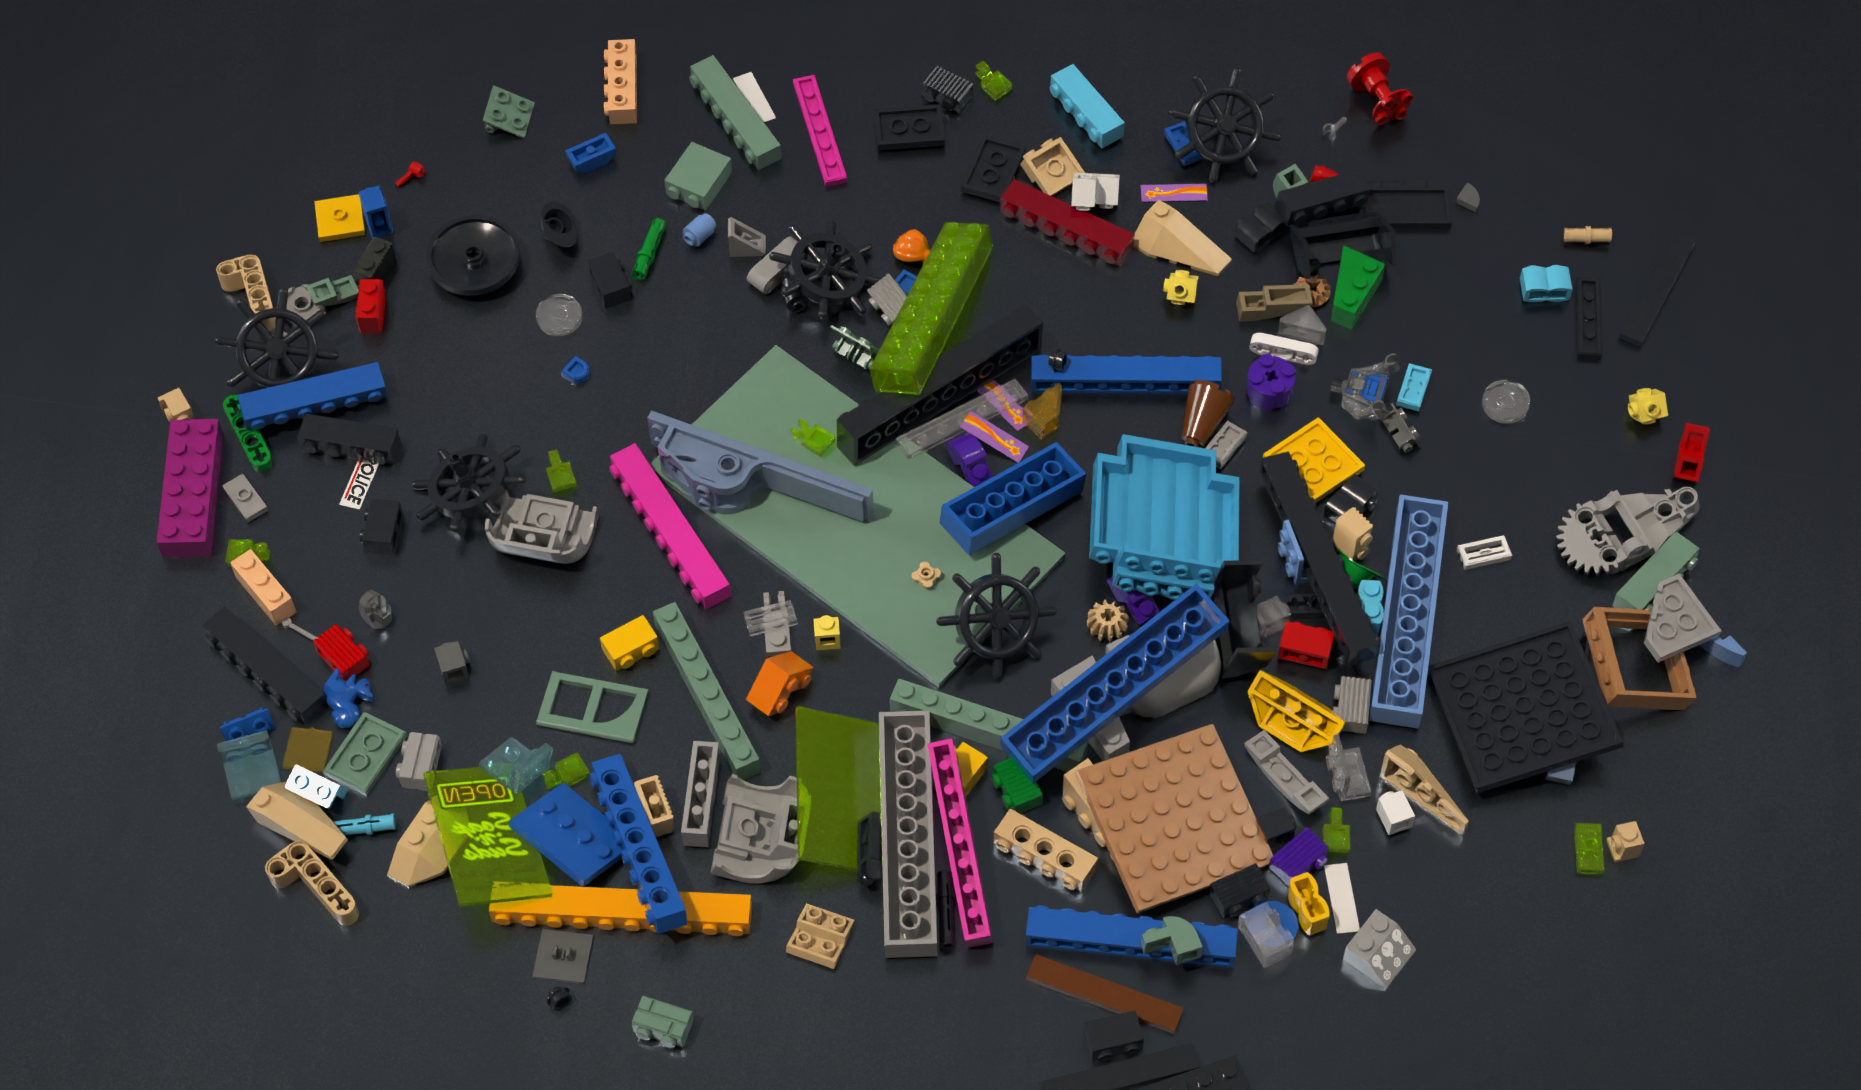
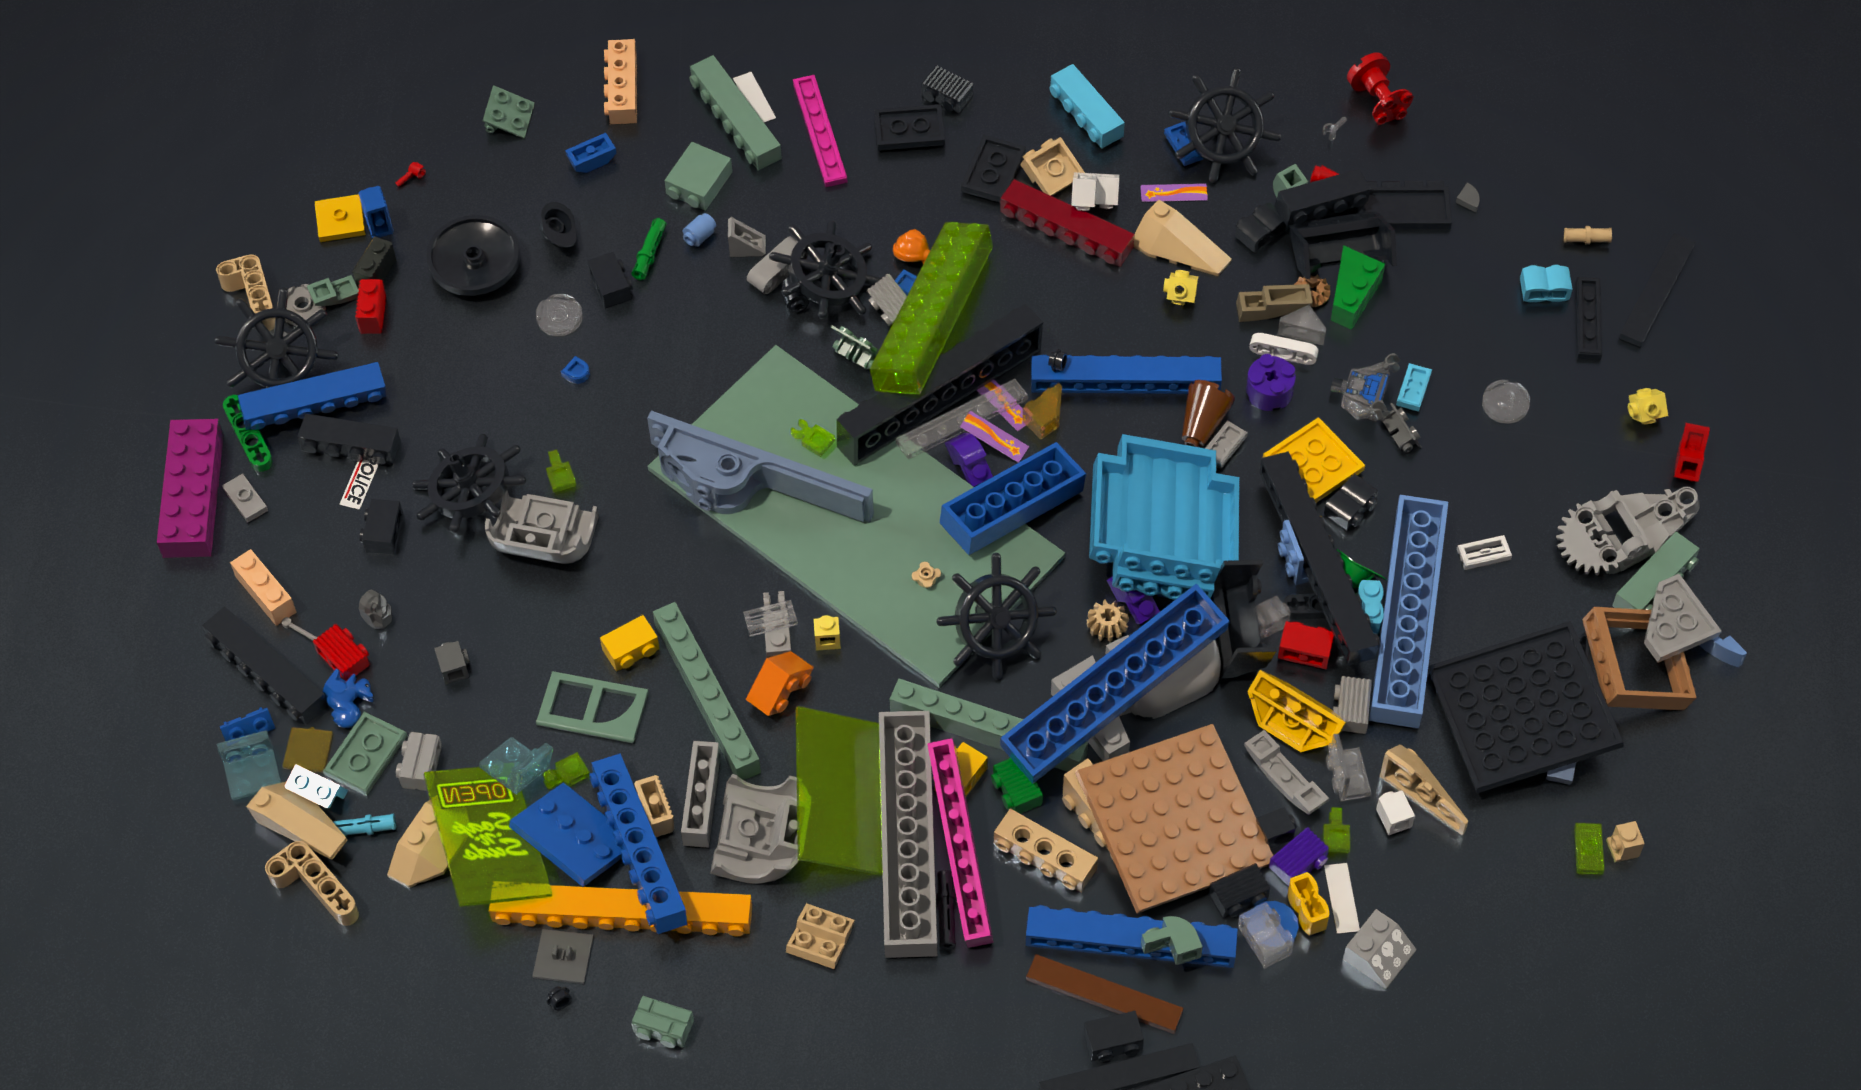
tan brick [158,388,195,422] -> none
clear neon green plate [225,540,271,566] -> none
dark pink brick [609,443,731,610] -> none
black hinge [857,811,883,886] -> none
clear neon green plate [975,61,1012,101] -> none
tan brick [1333,507,1373,562] -> none

